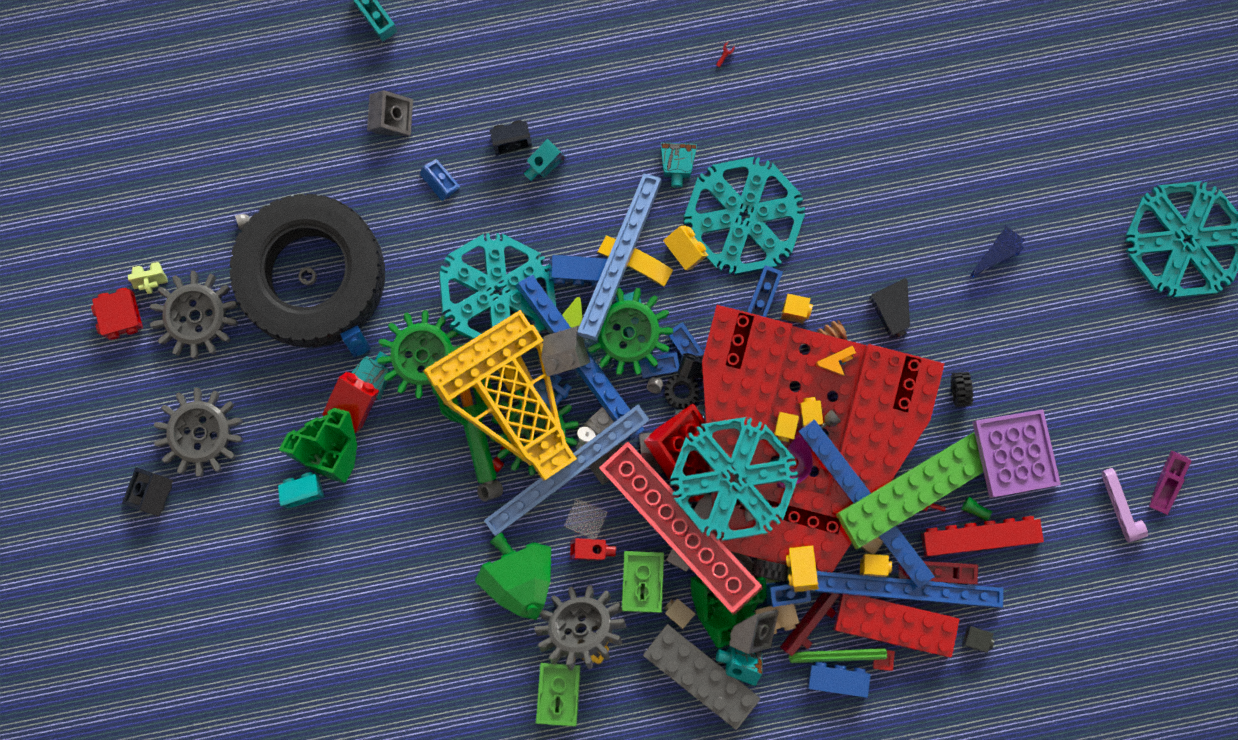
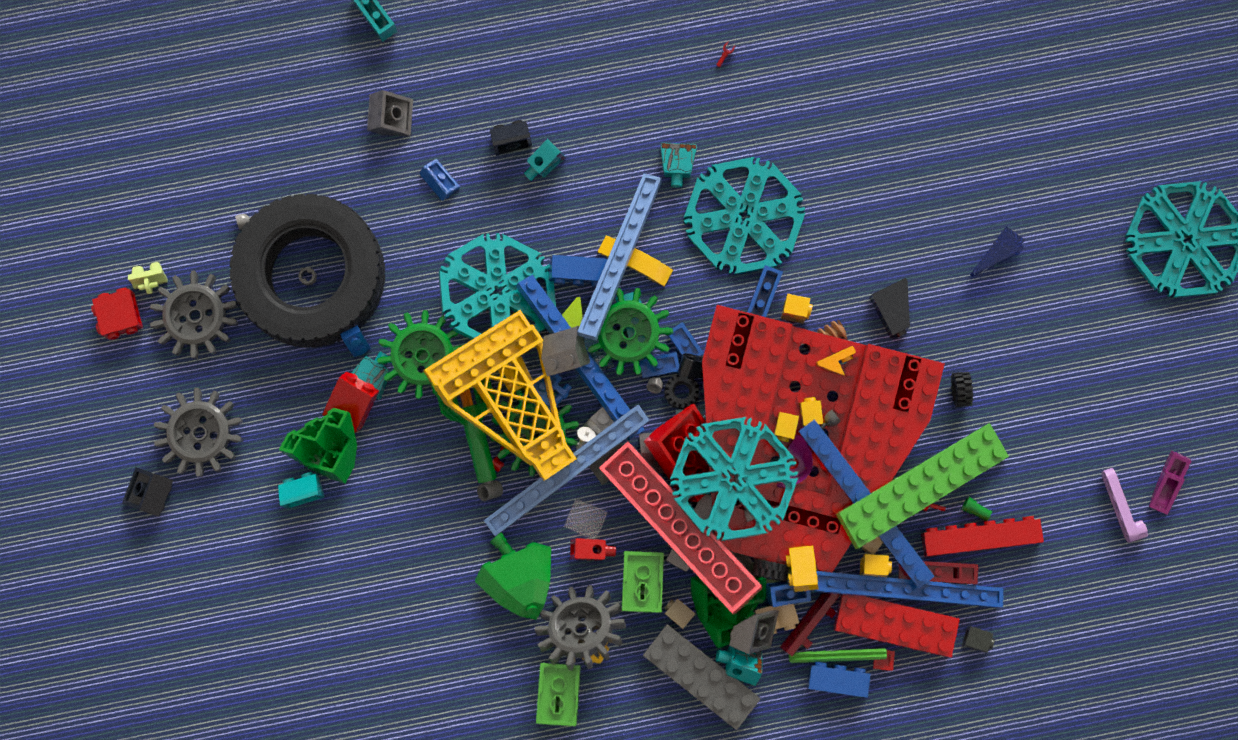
yellow brick [663,225,708,270] -> none
medium lavender plate [972,409,1061,498] -> none

